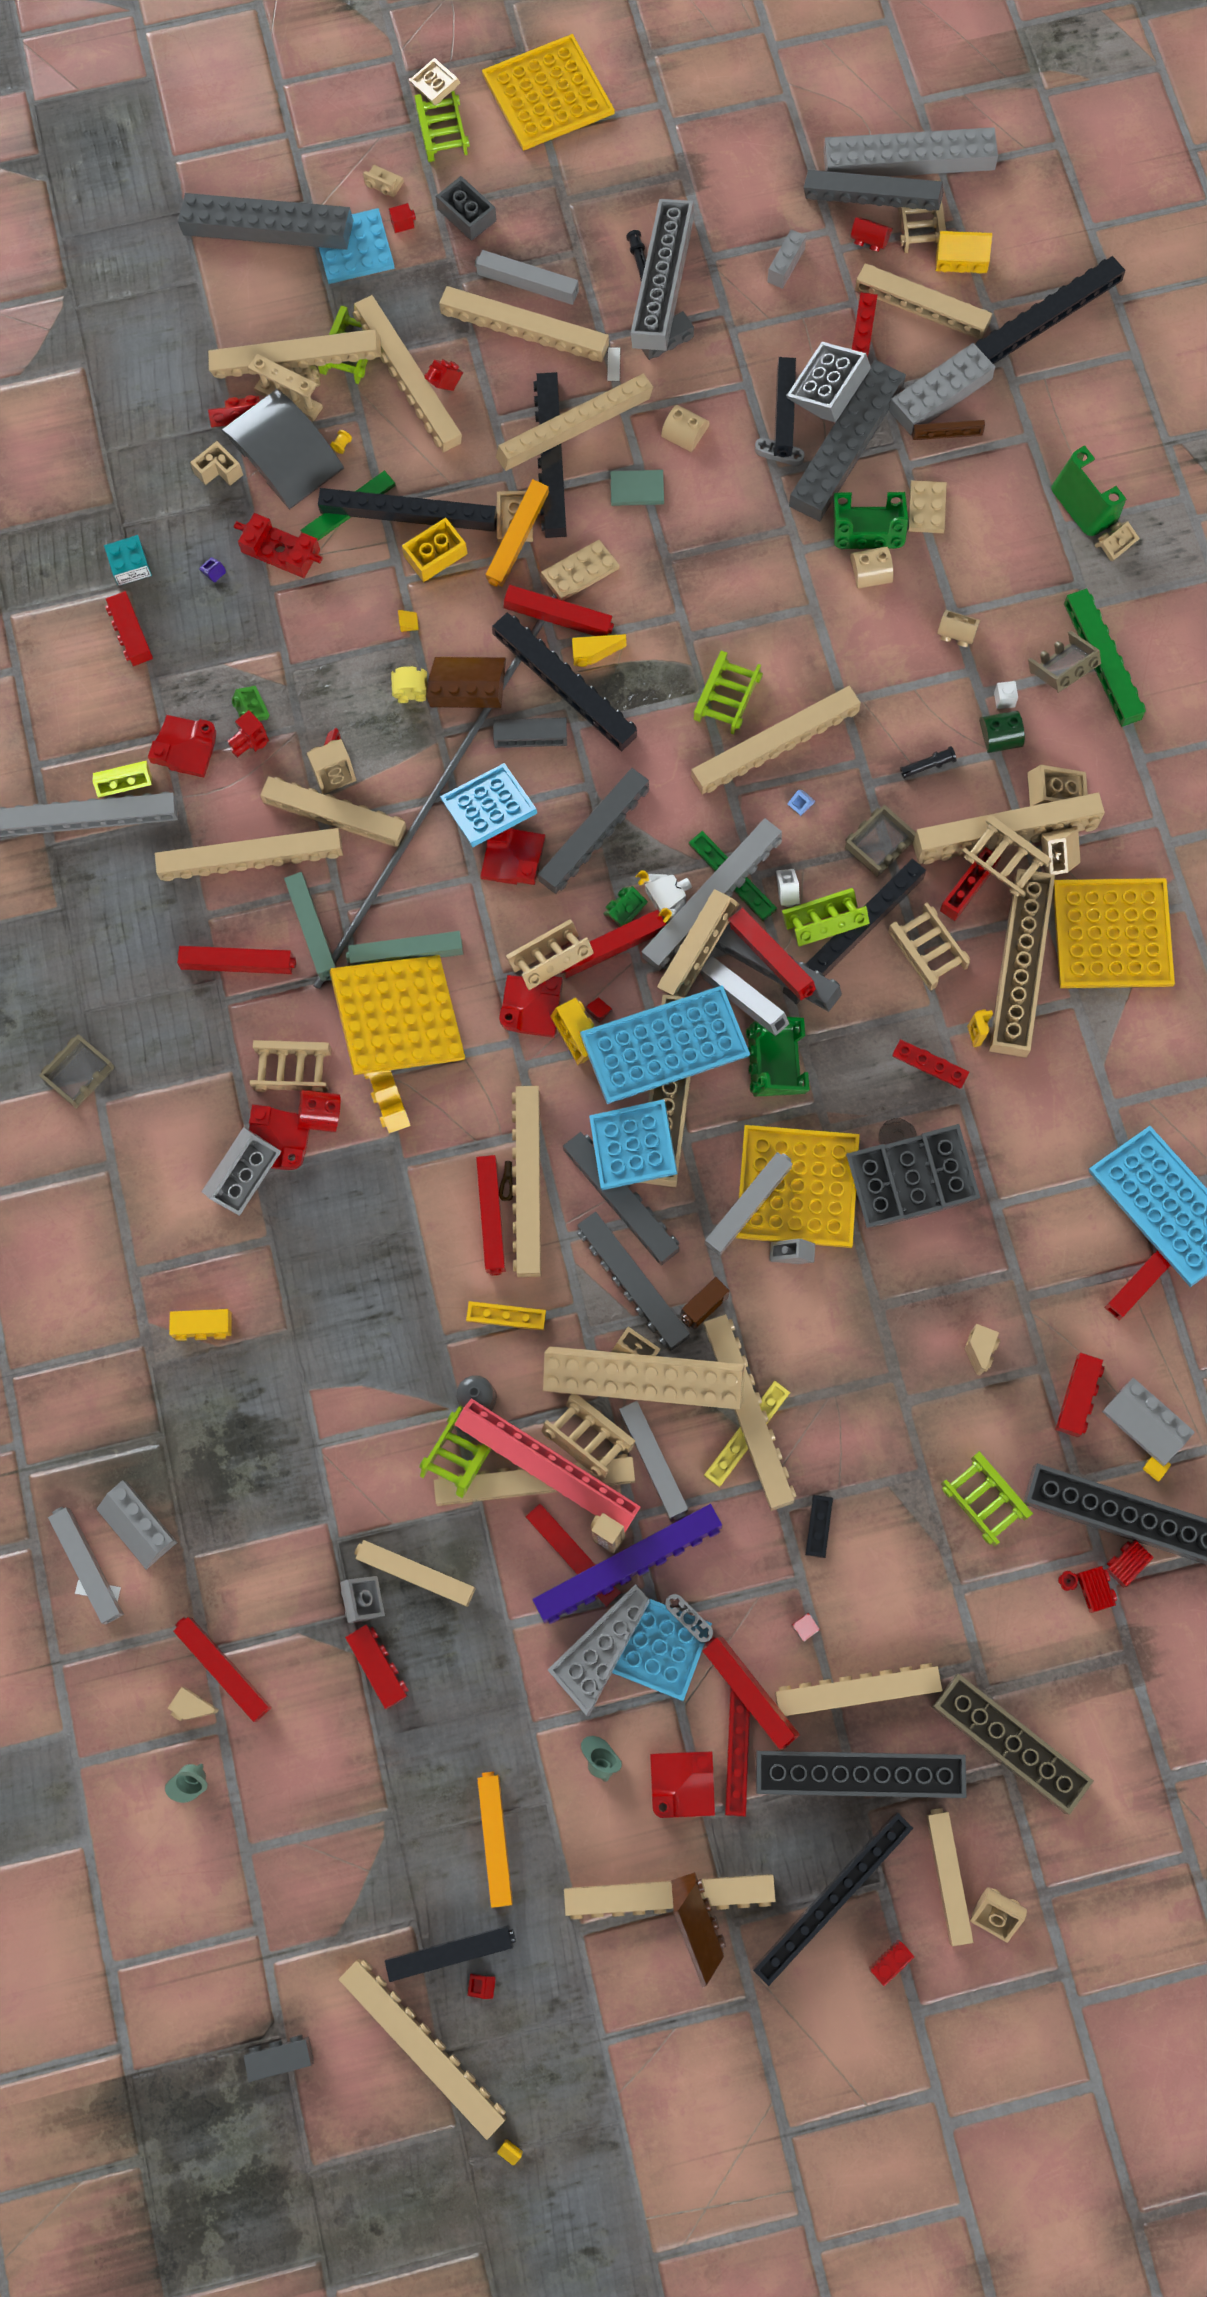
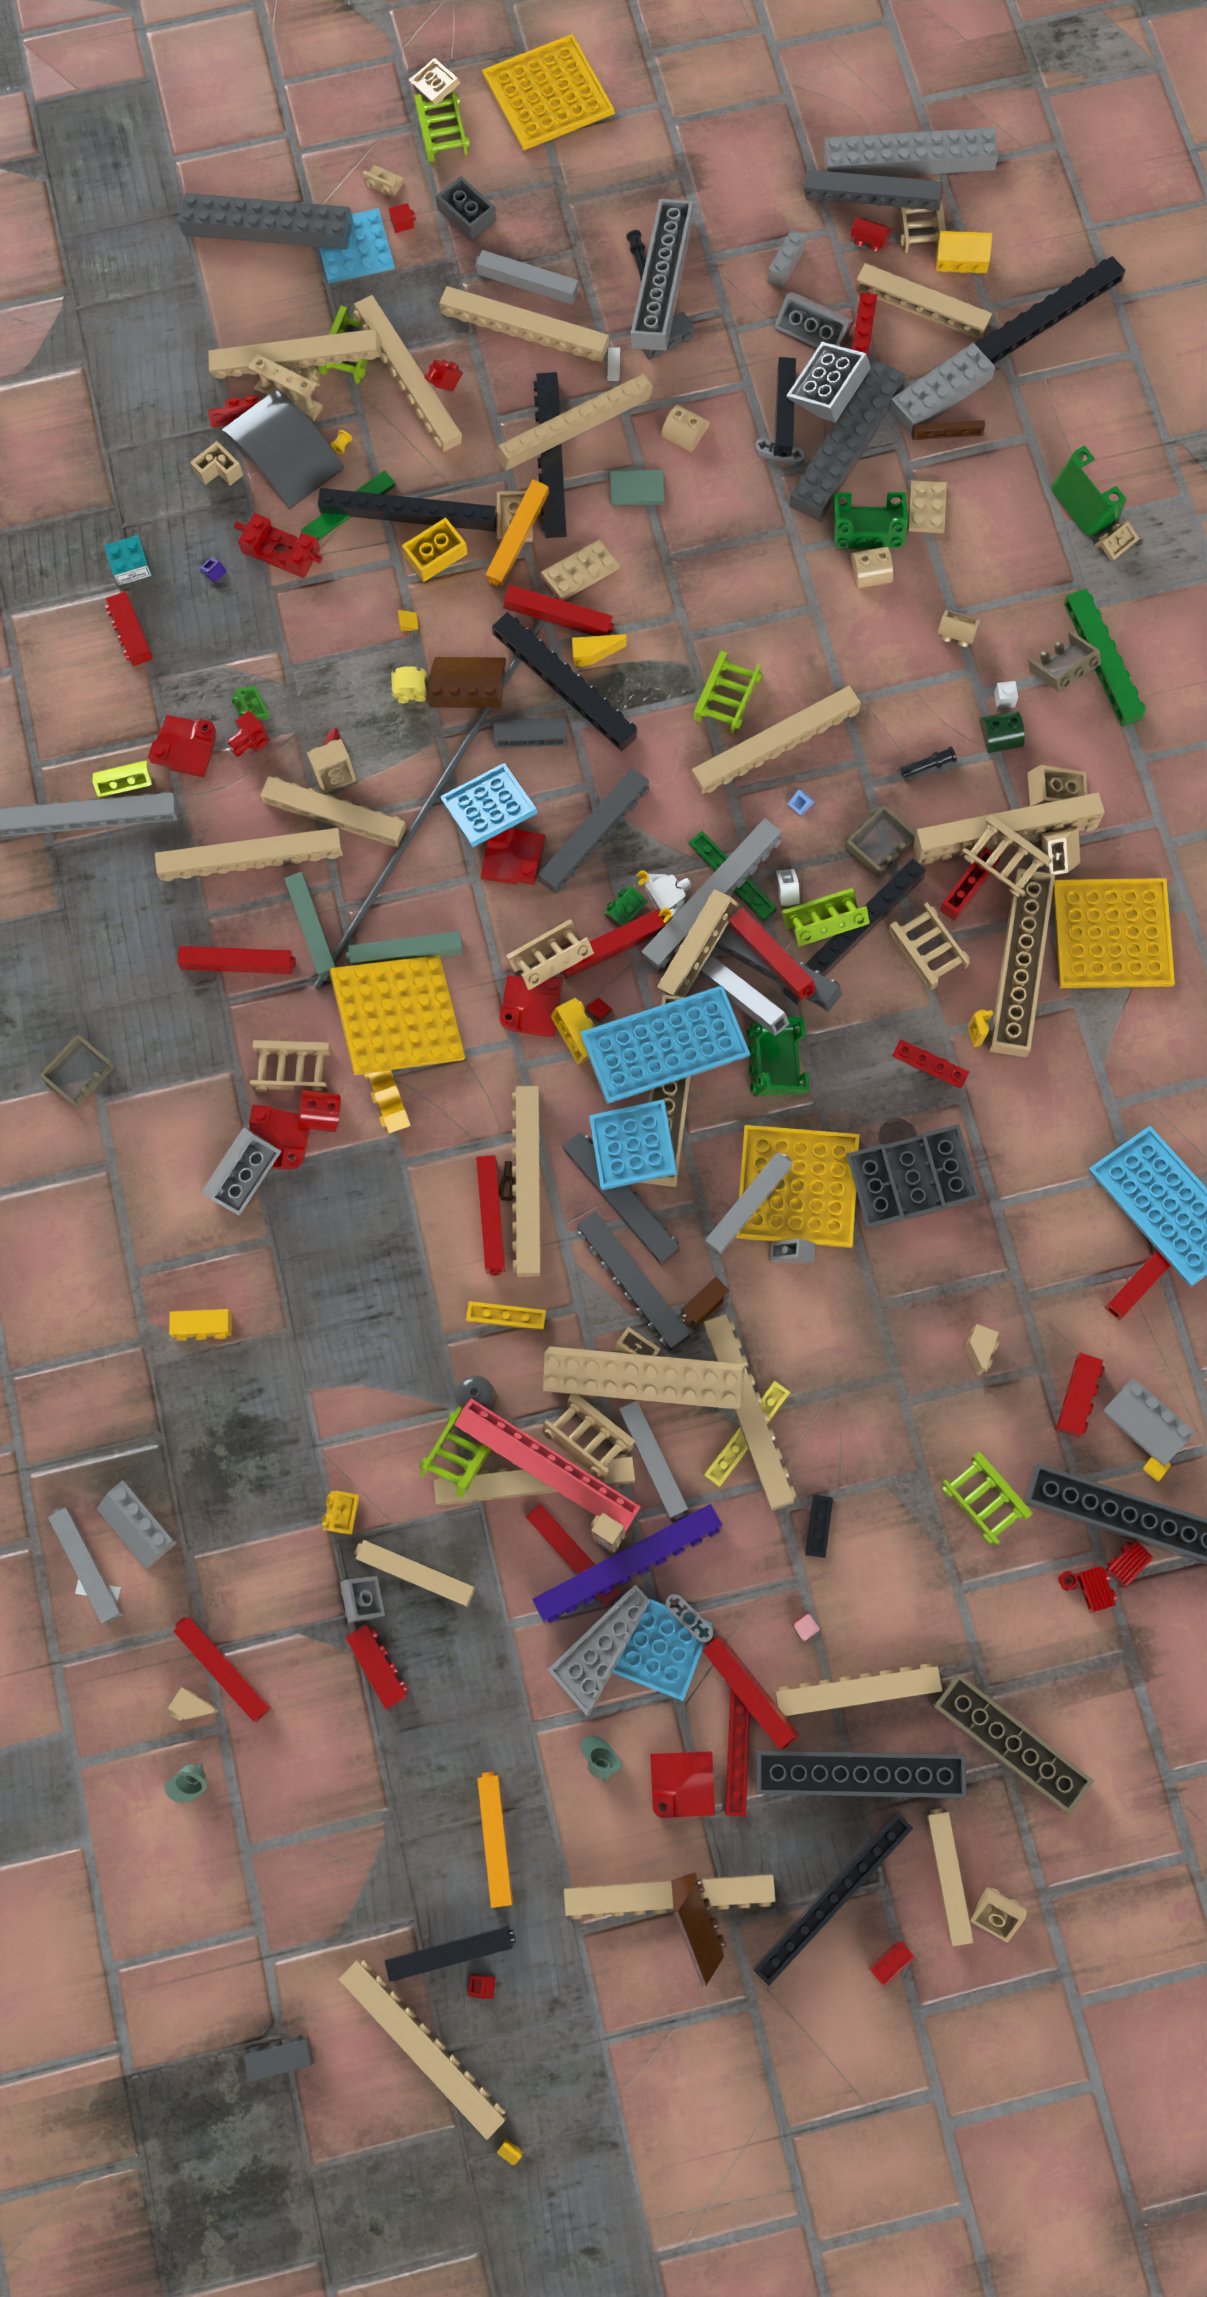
none -> yellow bracket [322,1490,359,1535]
none -> light grey slope [774,292,854,348]

